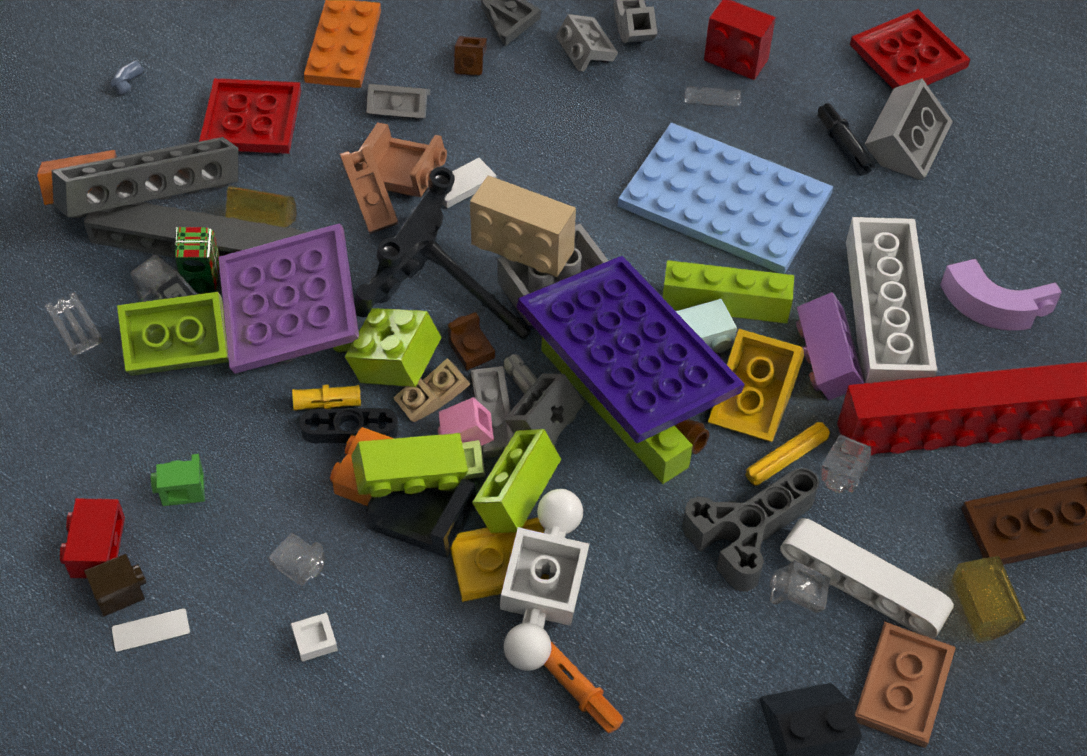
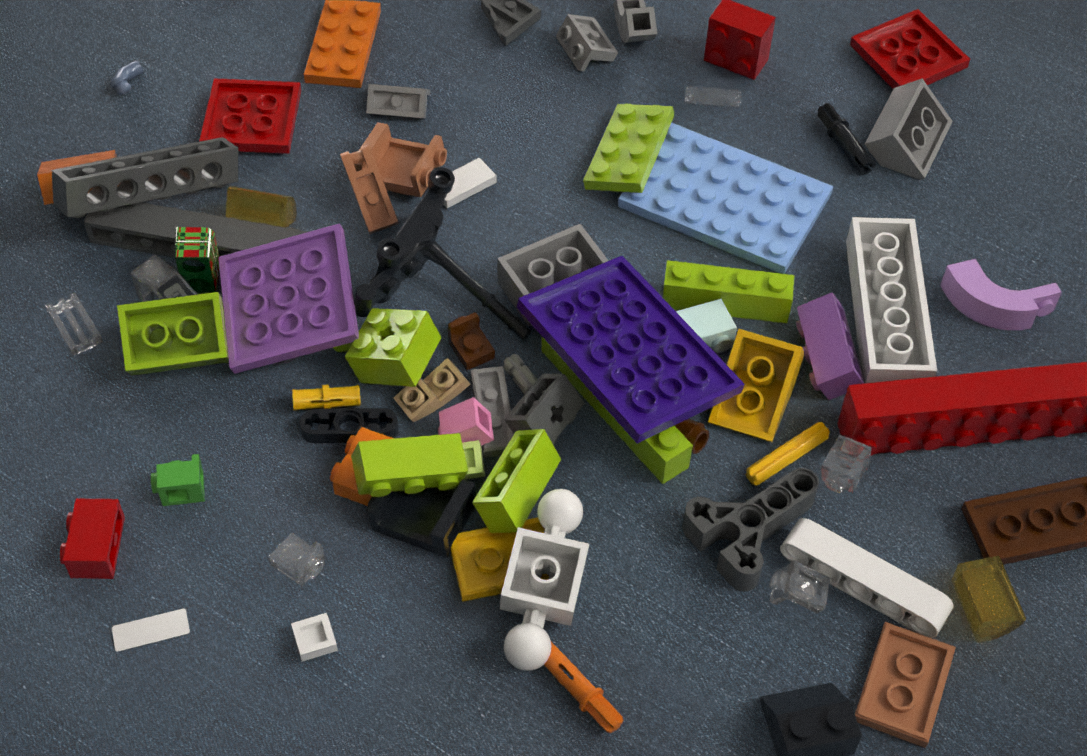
dark brown brick [84,554,147,617] -> none
reddish brown bracket [454,36,487,75] -> none
tan brick [470,175,576,277] -> none
none -> lime plate [583,104,674,193]

